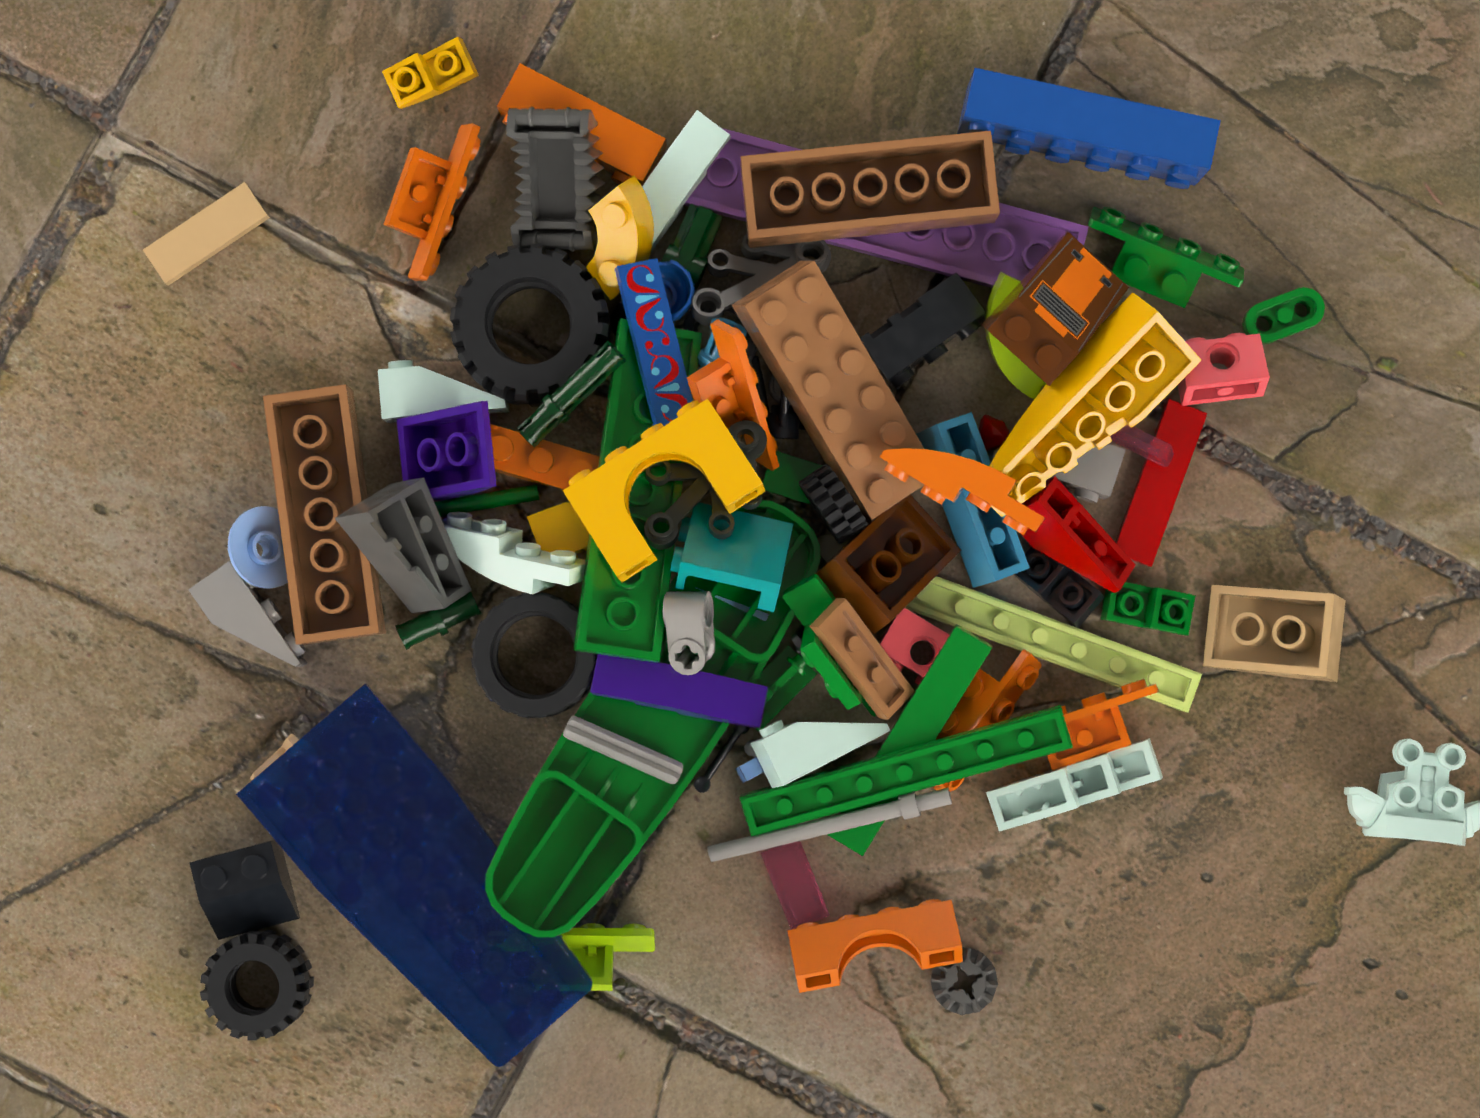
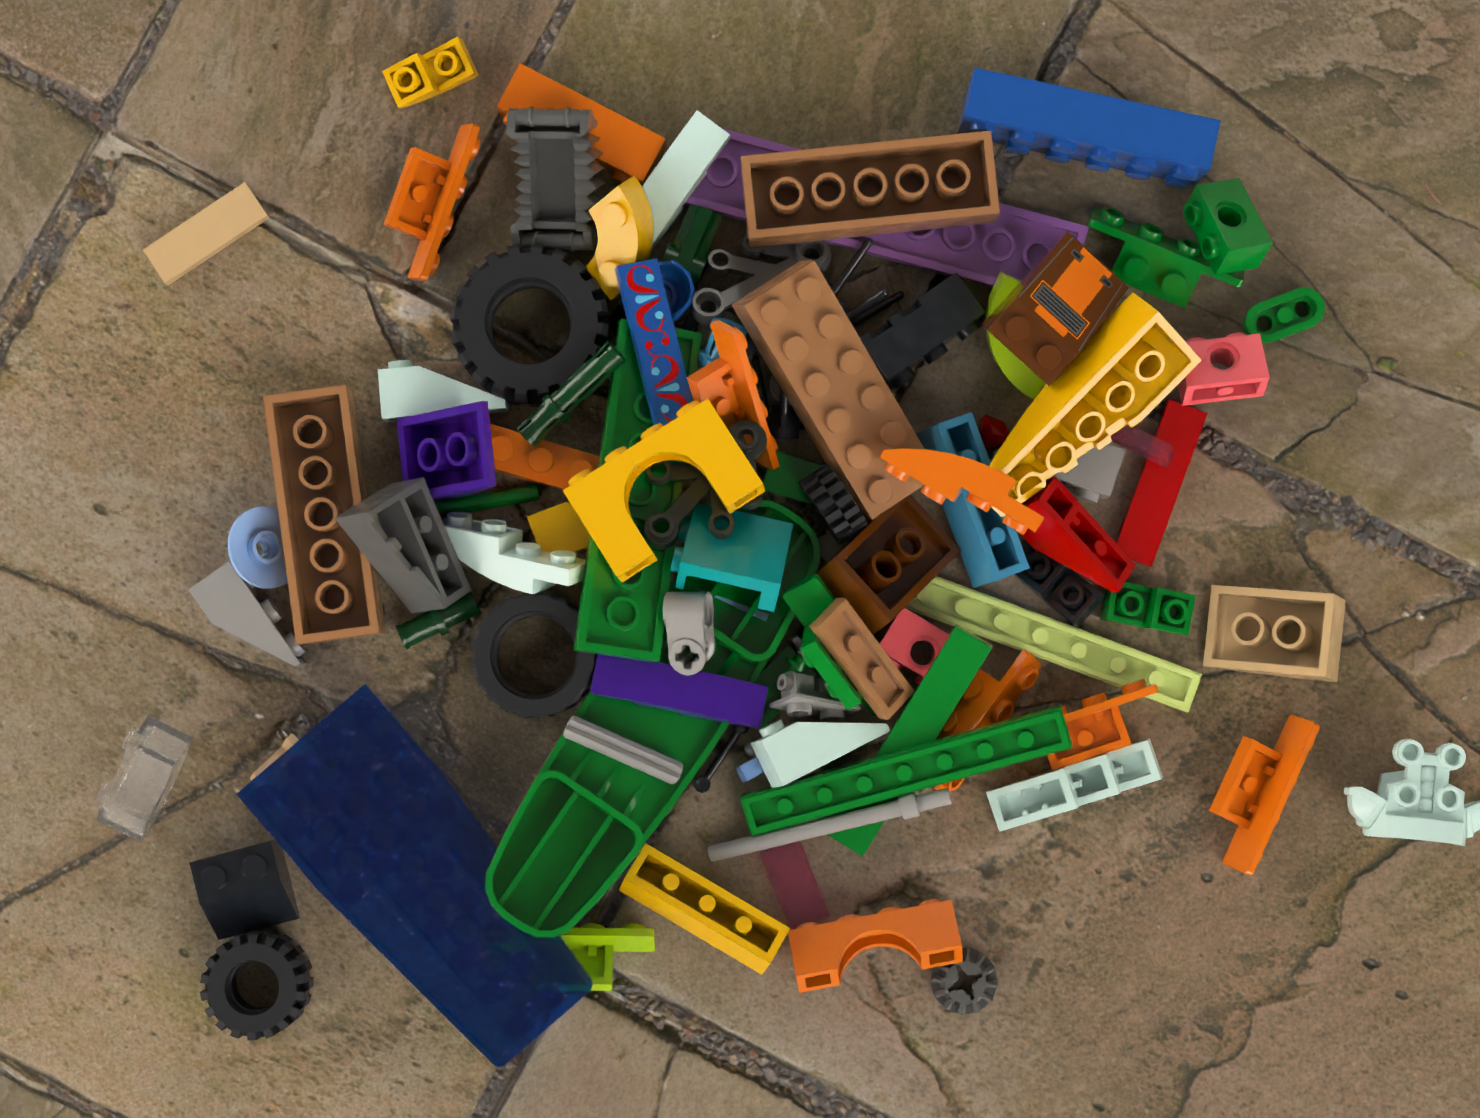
none -> clear brick [96,715,193,842]
none -> yellow brick [619,843,790,975]
none -> light grey hinge [770,671,861,723]
none -> black plant [831,238,904,327]
none -> green brick [1182,178,1273,275]
none -> orange bracket [1209,714,1320,876]

